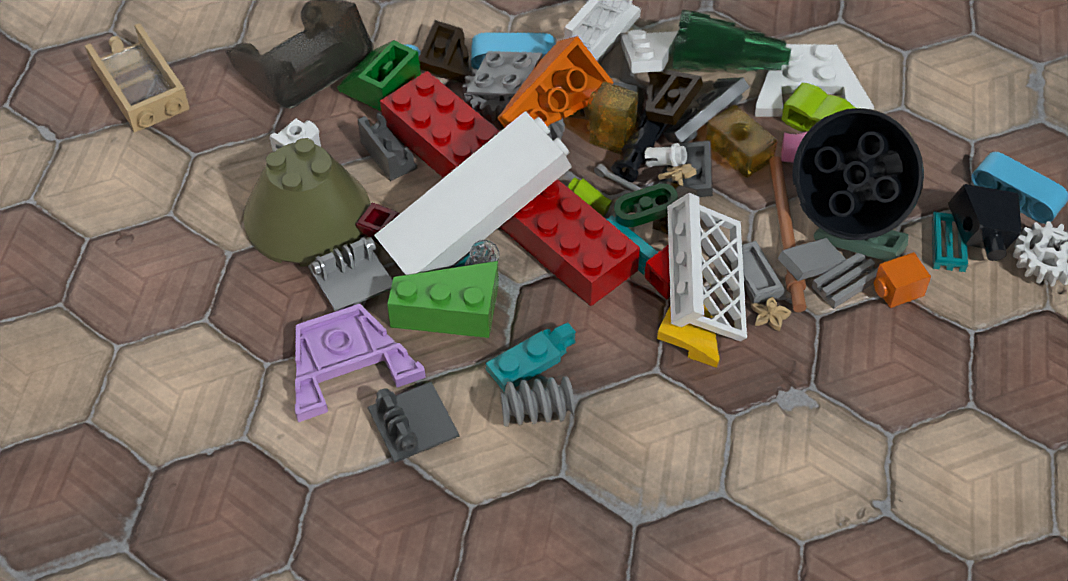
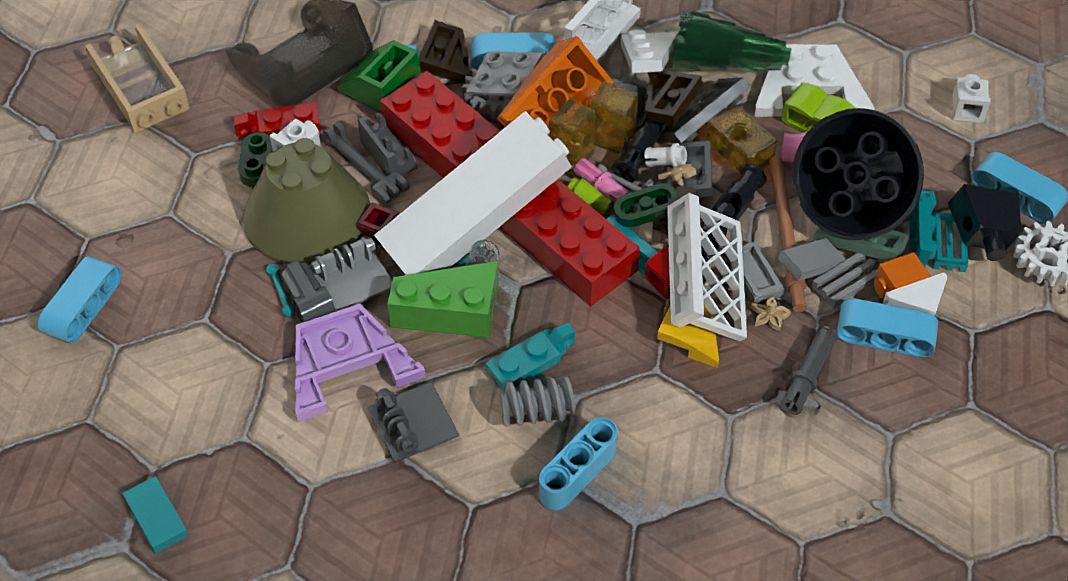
none -> medium azure beam [38,256,122,344]
none -> teal tile [123,476,189,554]
none -> red hinge [234,102,321,137]
none -> dark green plate [238,132,273,187]
none -> teal hinge [266,264,295,317]
none -> dark grey piece [281,261,336,323]
none -> dark grey hinge [323,121,410,205]
none -> medium azure beam [539,417,618,510]
none -> clear yellow brick [549,98,596,176]
none -> bright pink axle [574,158,630,204]
none -> black piece [700,164,767,261]
none -> dark grey pin [780,325,838,415]
none -> medium azure beam [836,299,938,357]
none -> white slope [883,272,948,316]
none -> teal hinge [909,190,937,267]
none -> white brick [953,74,991,123]

